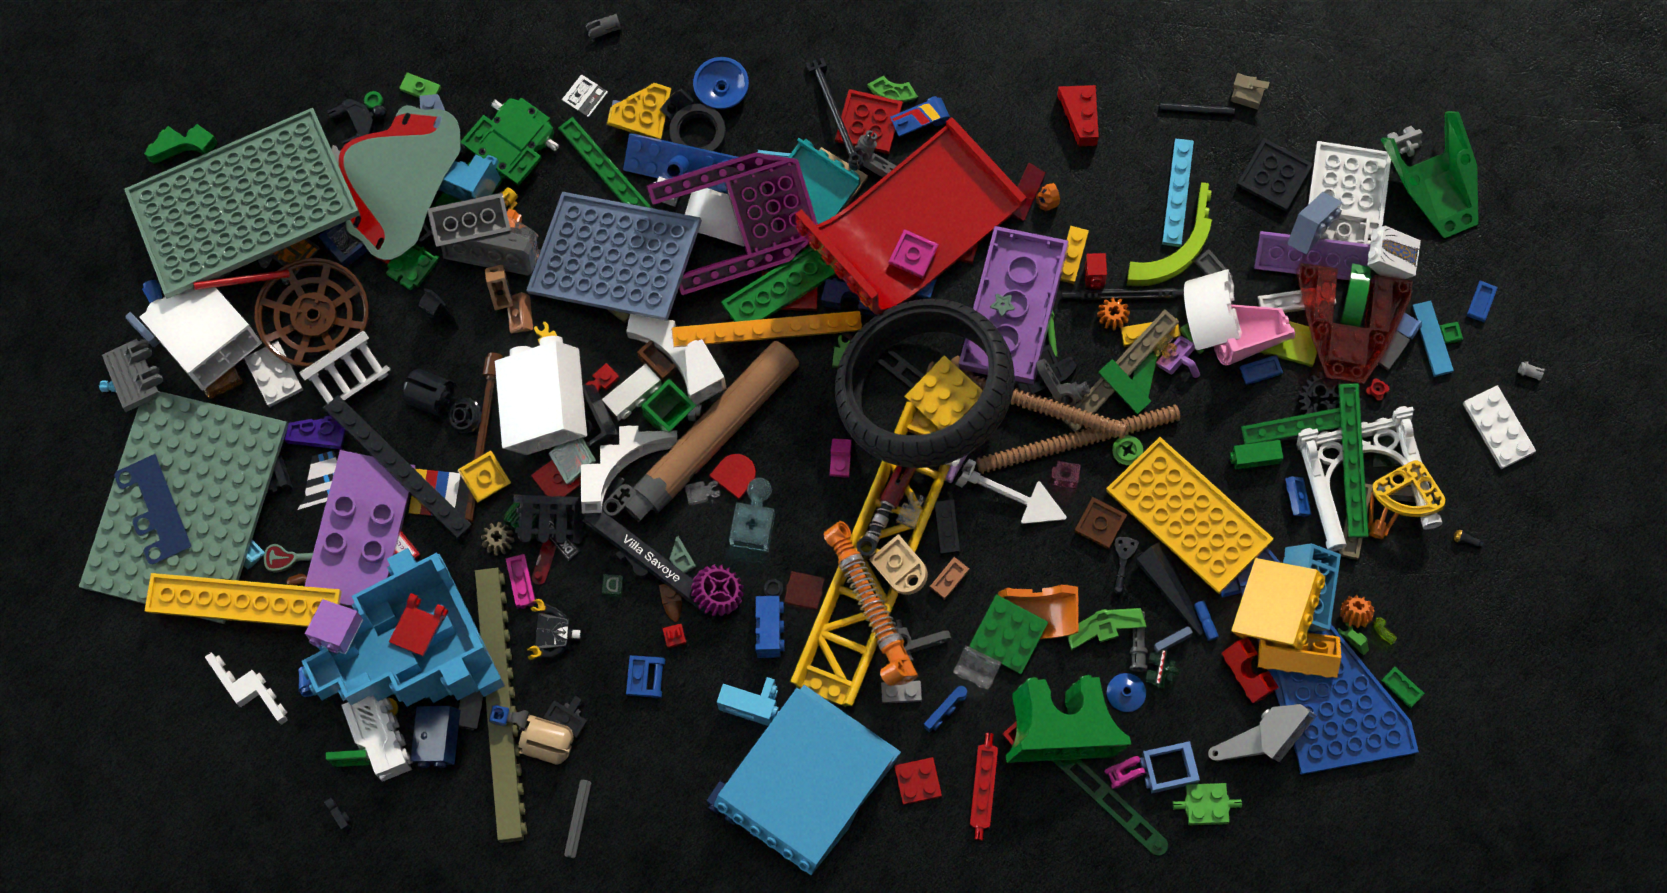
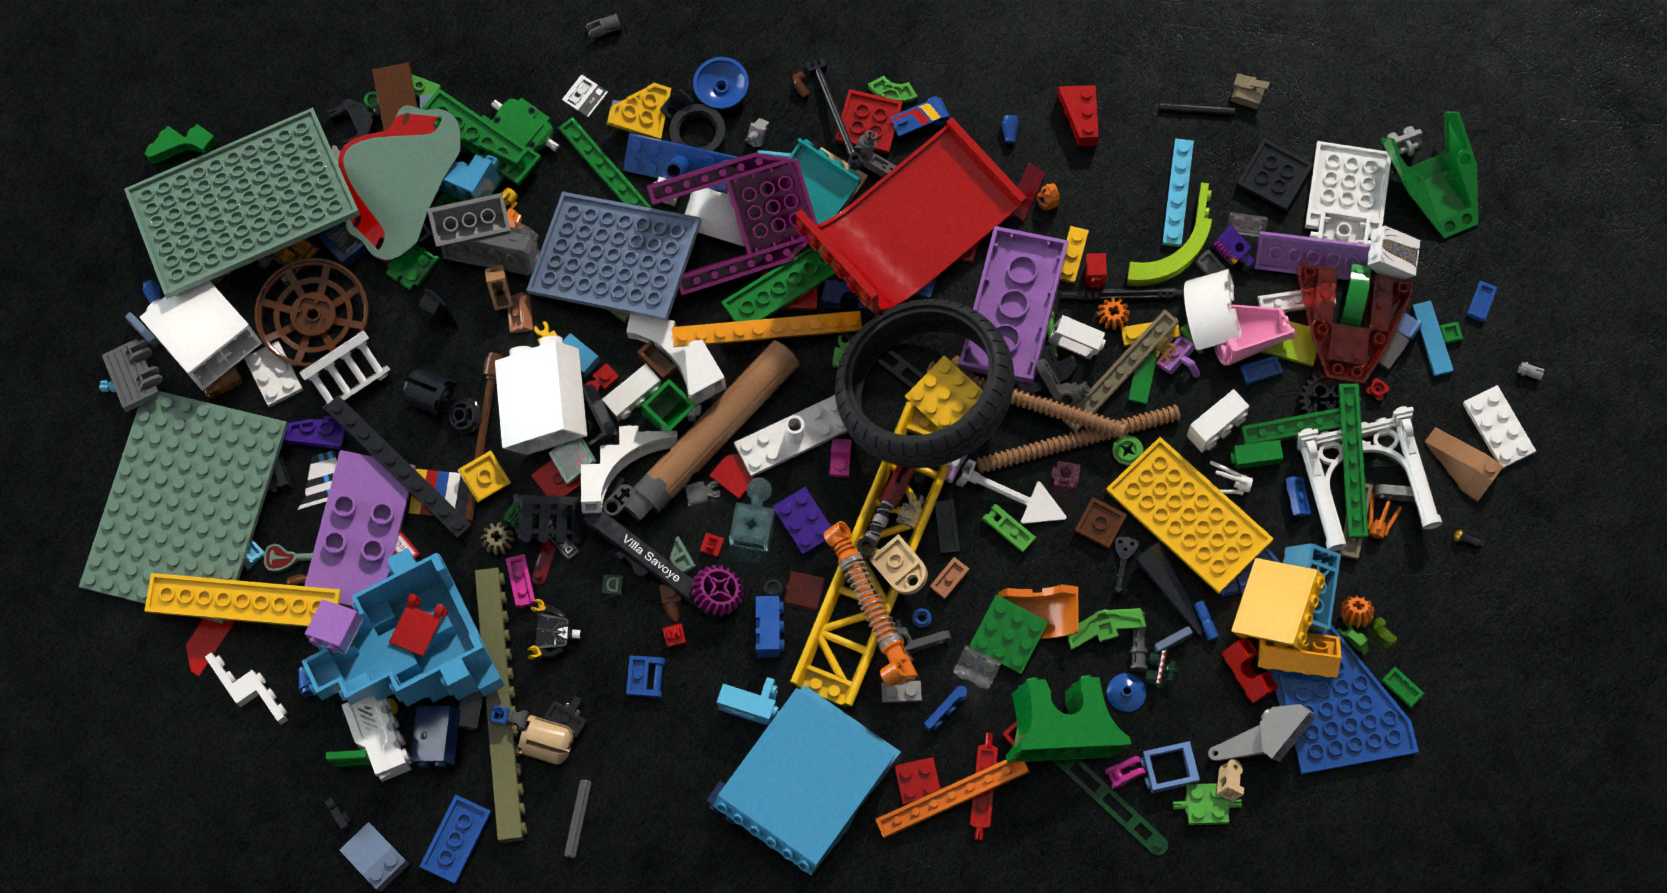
dark blue piece [114,454,192,564] -> none
red piece [193,270,290,290] -> none
dark pink tile [888,229,939,279] -> none
sand green plate [990,294,1015,317] -> none
green tile [1098,359,1151,415] -> none
sand blue wedge [1287,192,1342,255] -> none
yellow beam [1373,460,1445,517] -> none
none -> red sticker [186,619,235,676]
none -> sand blue slope [340,822,409,892]
none -> reddish brown panel [372,62,418,131]
none -> blue plate [419,794,492,884]
none -> green wing [422,88,529,166]
none -> dark azure panel [563,333,600,379]
none -> red tile [700,533,725,558]
none -> white plate [734,395,848,477]
none -> light grey piece [745,118,769,147]
none -> dark purple plate [772,487,831,555]
none -> reddish brown arm [792,71,809,98]
none -> orange plate [875,760,1029,838]
none -> blue plate [912,608,932,628]
none -> bright green plate [982,504,1036,553]
none -> blue cone [1001,115,1020,144]
none -> white window [1048,315,1106,359]
none -> white brick [1187,389,1249,452]
none -> dark purple torso [1210,225,1254,268]
none -> white plant [1210,461,1253,496]
none -> tan leg [1217,759,1244,802]
none -> clear plate [1228,212,1268,237]
none -> medium nougat wedge [1424,427,1503,502]

